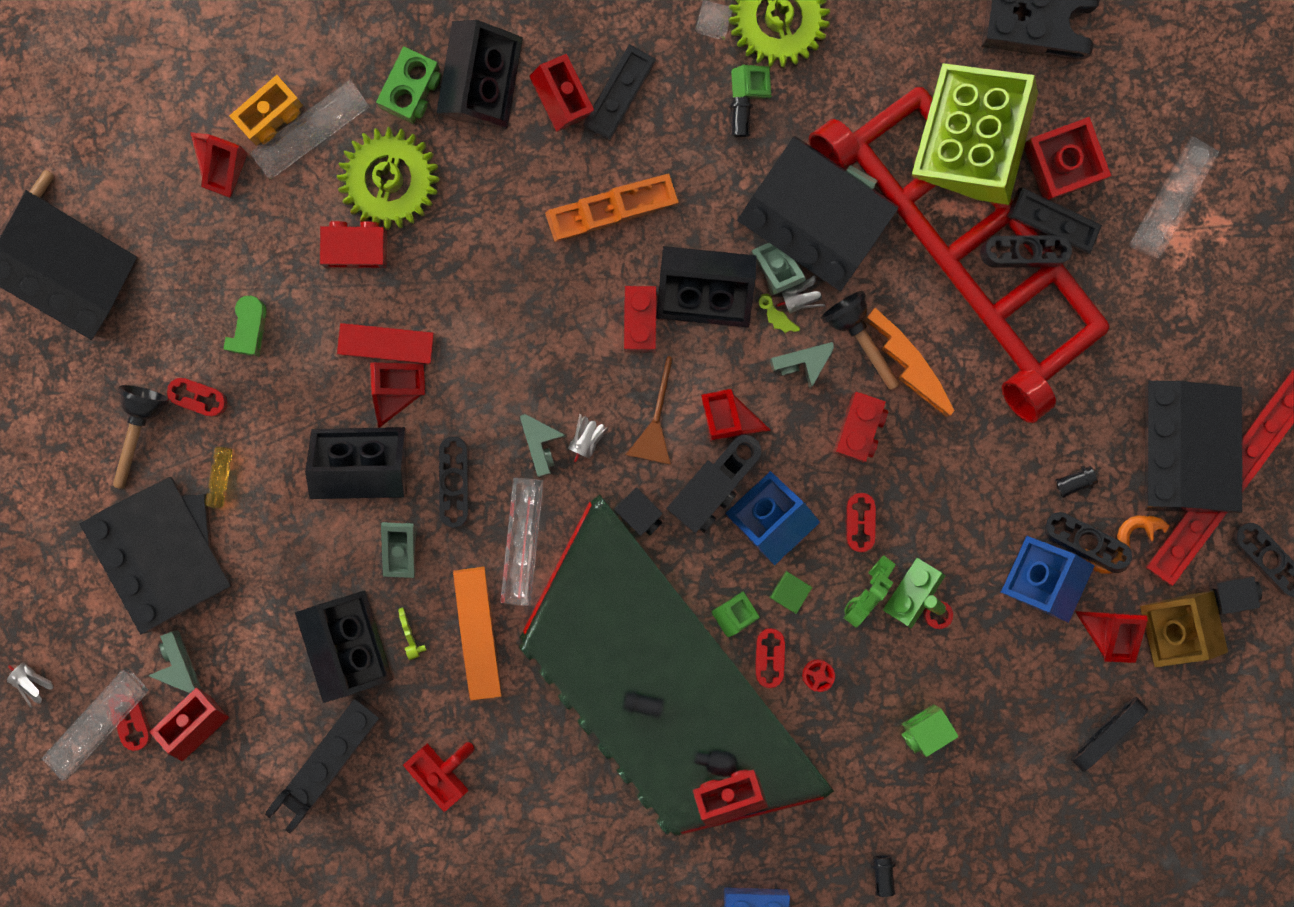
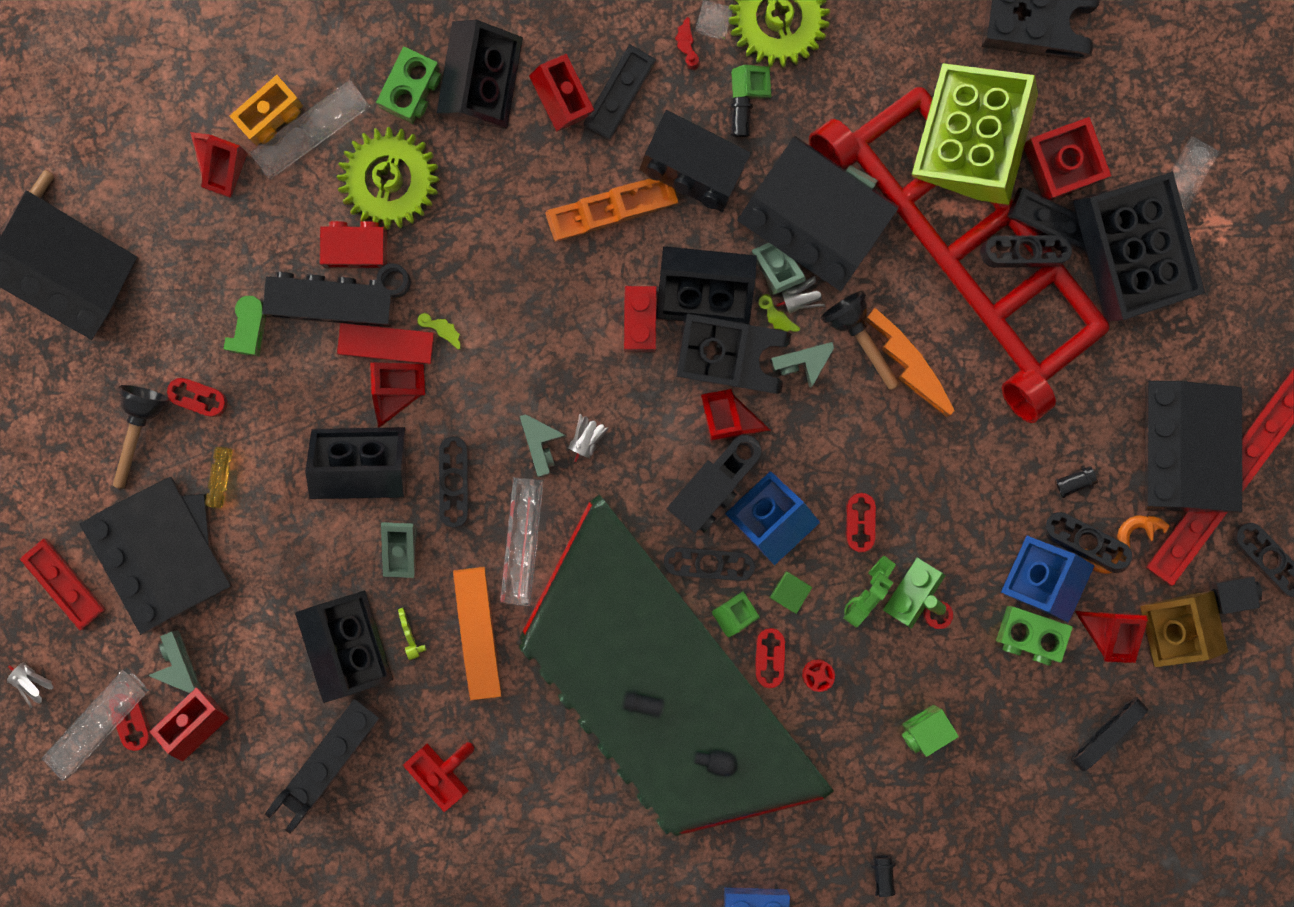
black brick [614,487,663,536] -> none
dark orange piece [625,356,672,465] -> none
red brick [693,769,768,827] -> none
red brick [833,392,888,463] -> none
none -> red tile [20,539,106,631]
none -> black hinge [262,263,411,328]
none -> lime piece [417,313,460,350]
none -> black slope [639,110,751,213]
none -> black beam [664,547,755,581]
none -> black brick [674,314,792,394]
none -> red piece [675,17,700,70]
none -> bright green brick [996,606,1073,666]
none -> black slope [1073,171,1205,321]

